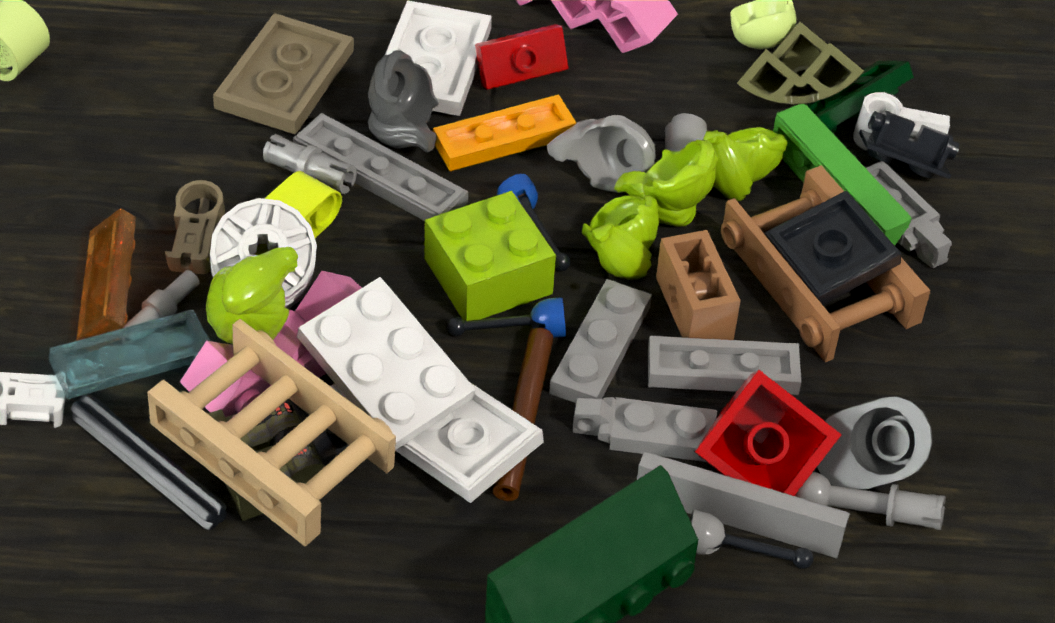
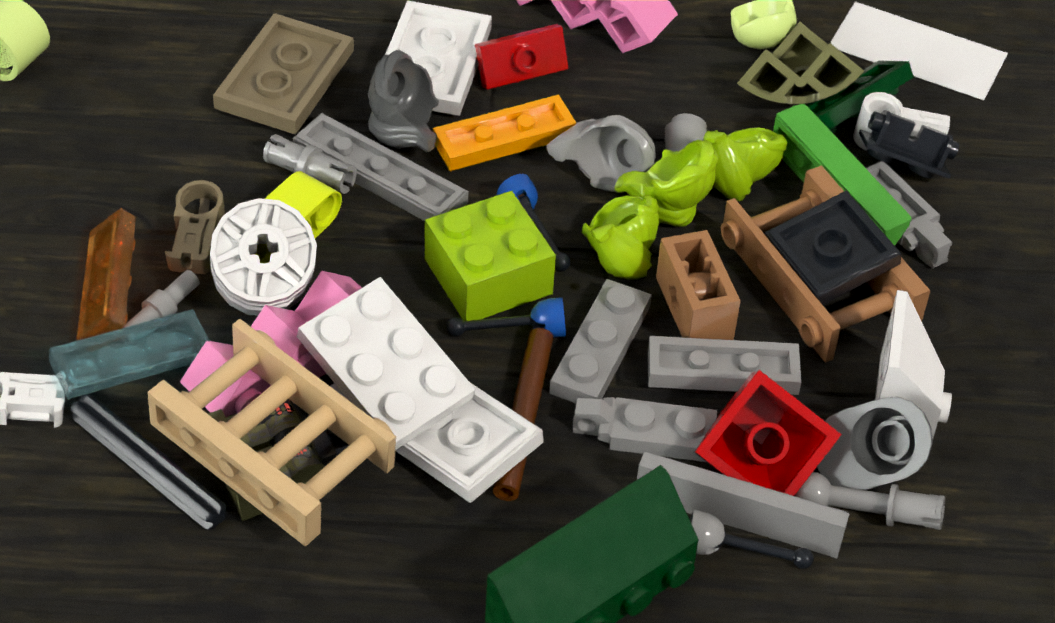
lime hair [206,247,298,345] -> none
none -> white sticker [830,2,1008,100]
none -> white slope [875,290,952,440]

